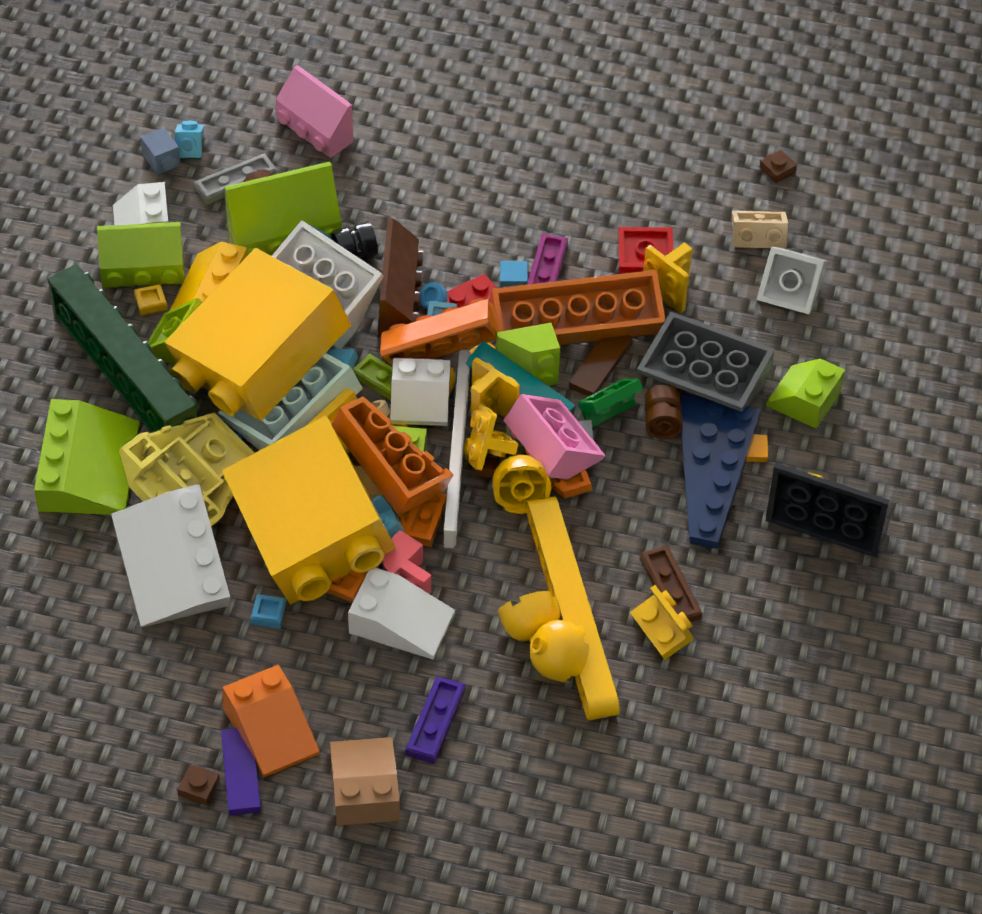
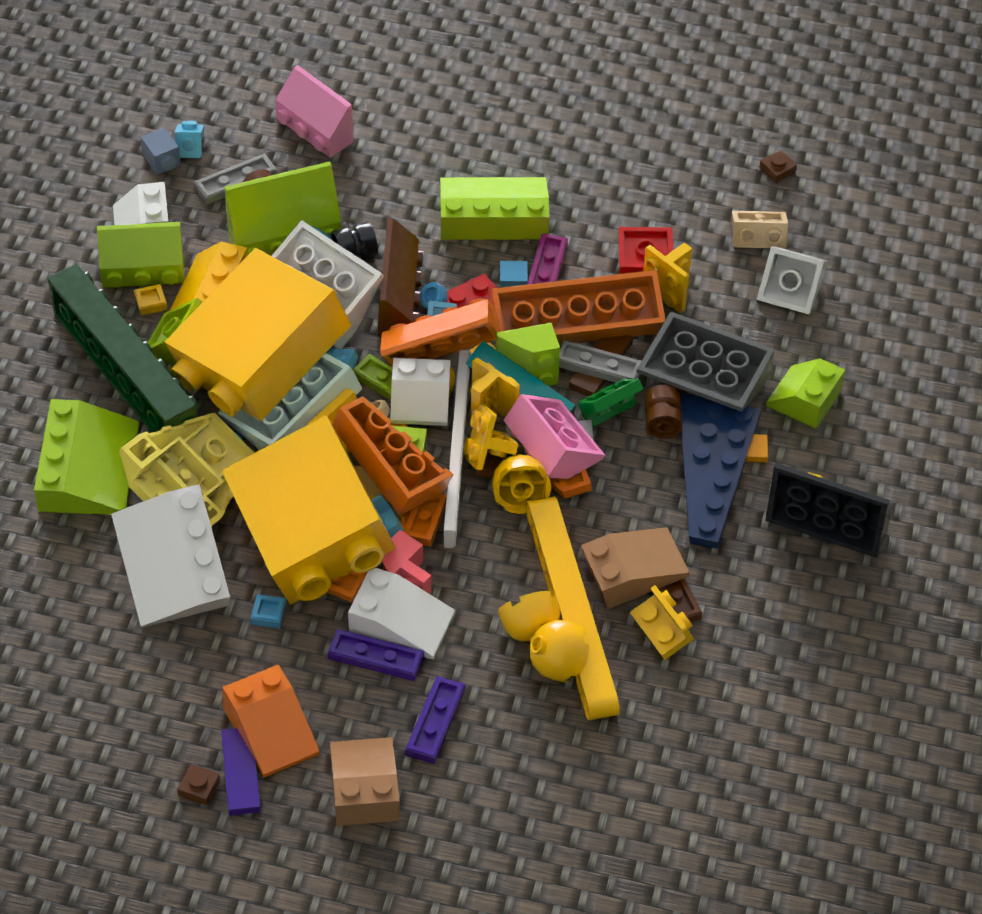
none -> dark purple tile [327,629,424,681]
none -> lime slope [440,177,550,240]
none -> light grey tile [559,340,641,383]
none -> medium nougat slope [581,527,690,610]

